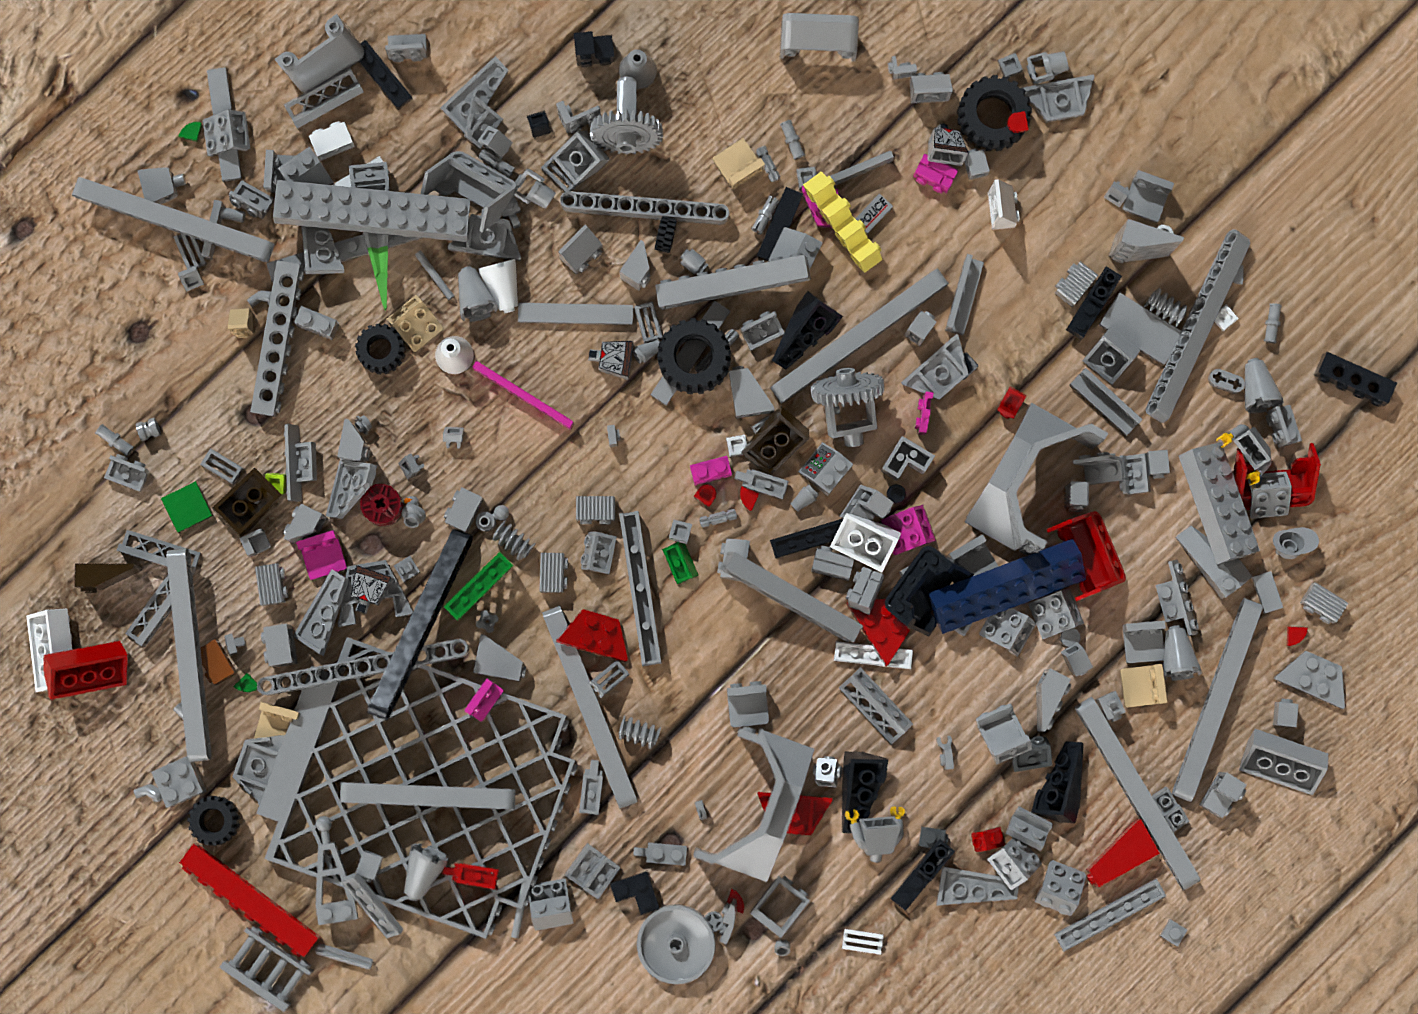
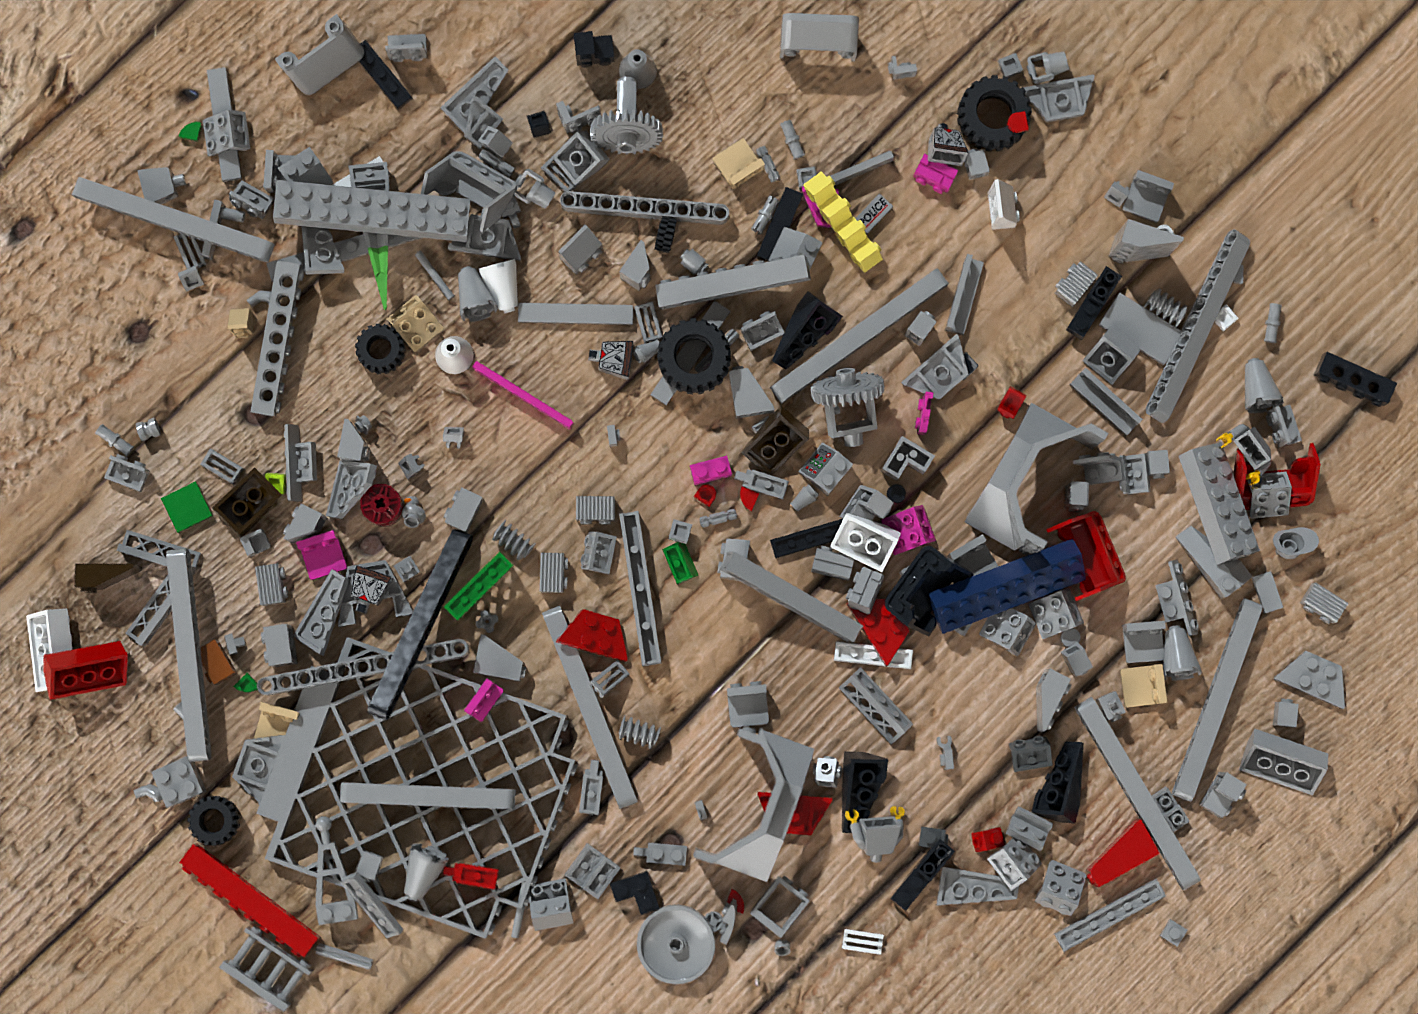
light grey fence [284,68,364,129] -> none
light grey brick [294,306,339,340] -> none
white brick [309,121,355,161] -> none
light grey plate [476,505,509,531] -> none
white tile [726,435,747,457] -> none
light grey slope [910,72,953,103] -> none
light grey panel [976,704,1032,765] -> none
light grey beam [1208,369,1245,394] -> none
red tile [1286,626,1308,646] -> none

